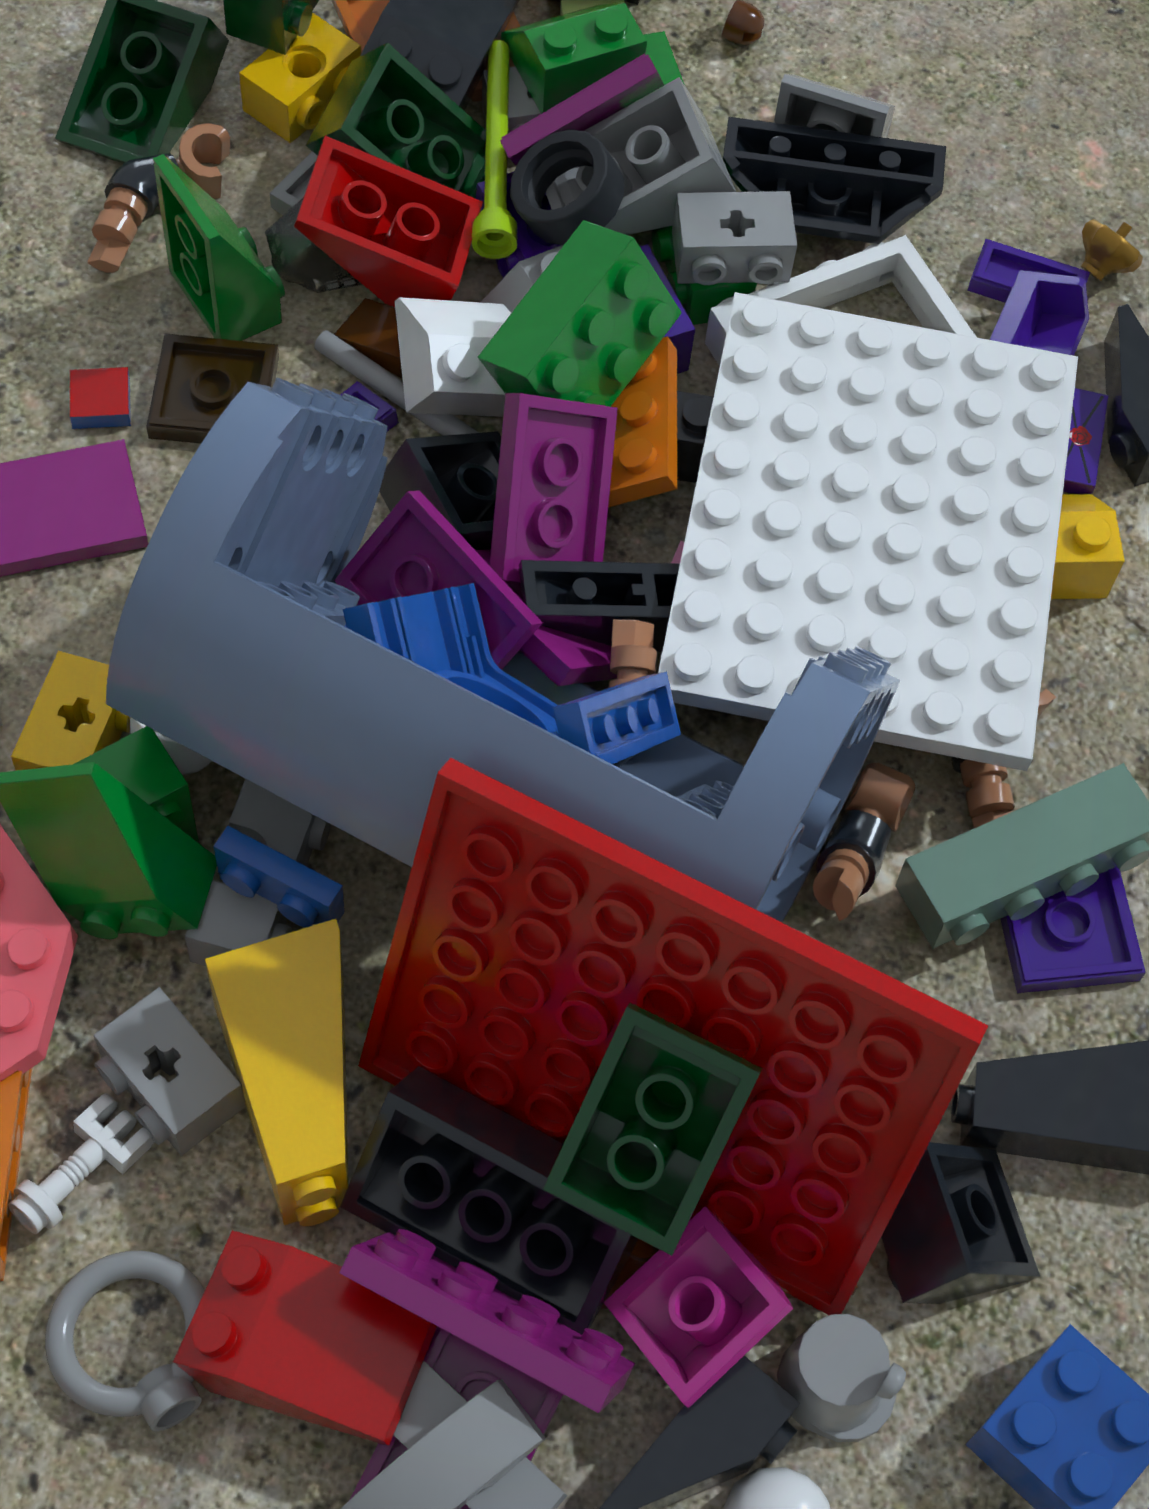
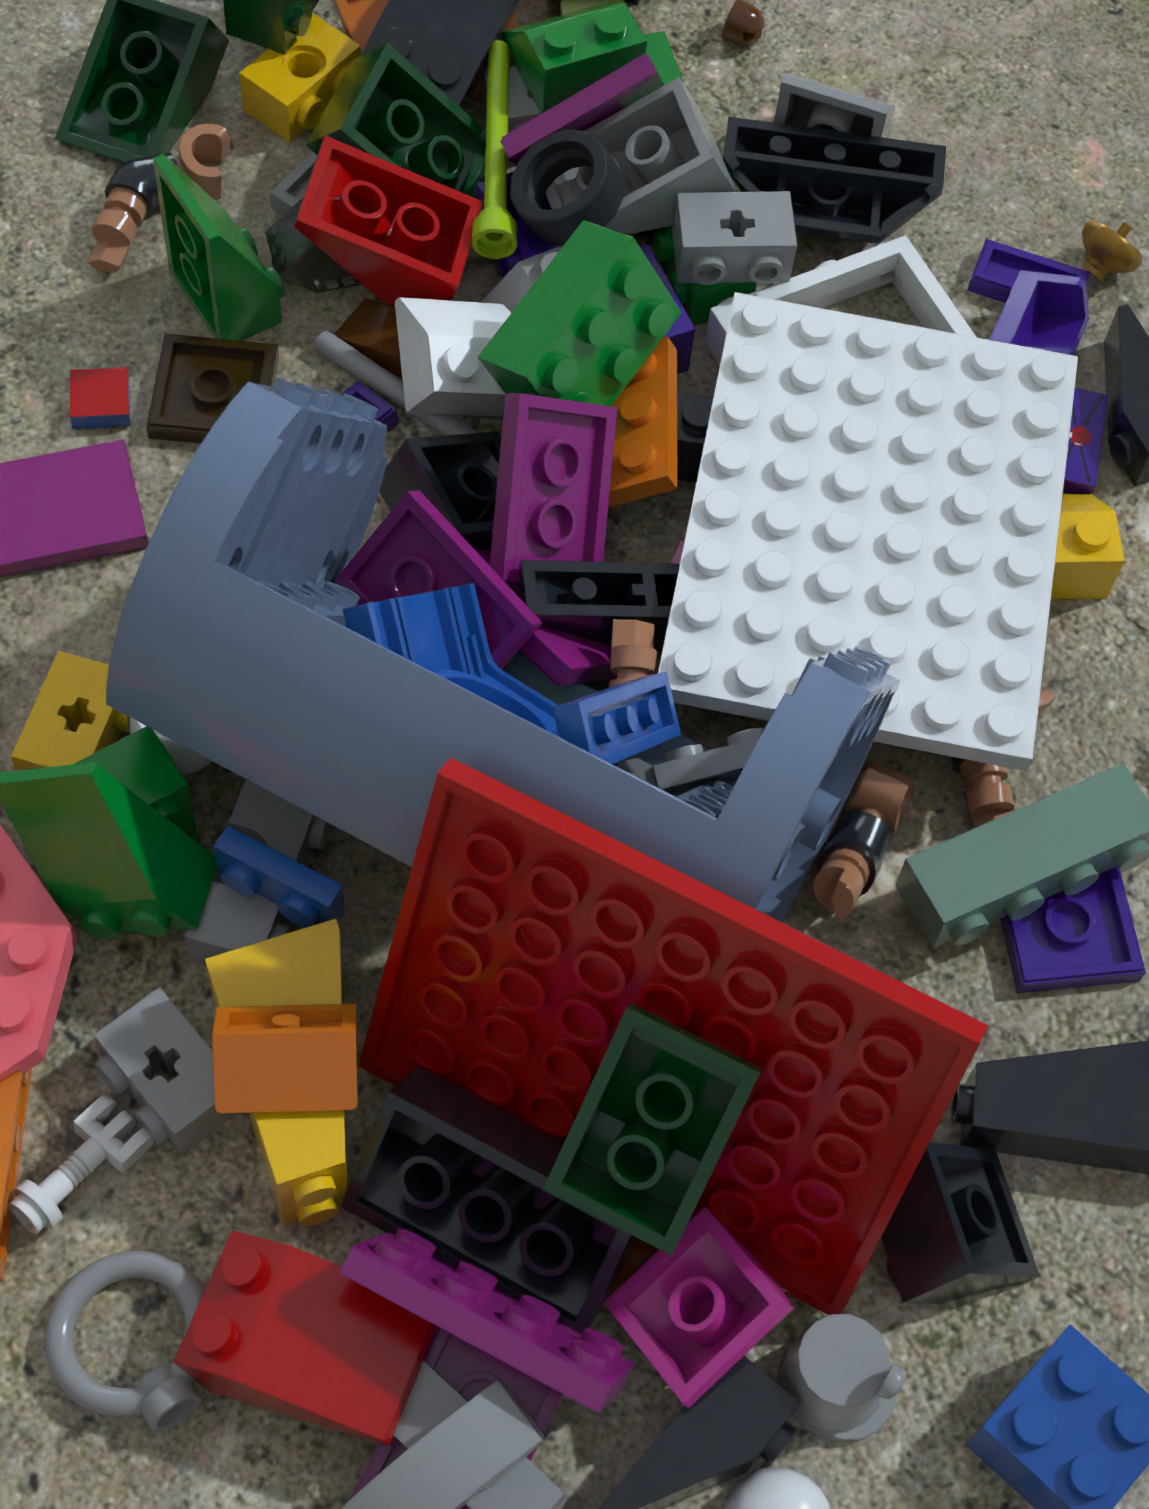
none -> orange panel [212,1003,358,1114]
none -> light grey hinge [616,728,764,797]

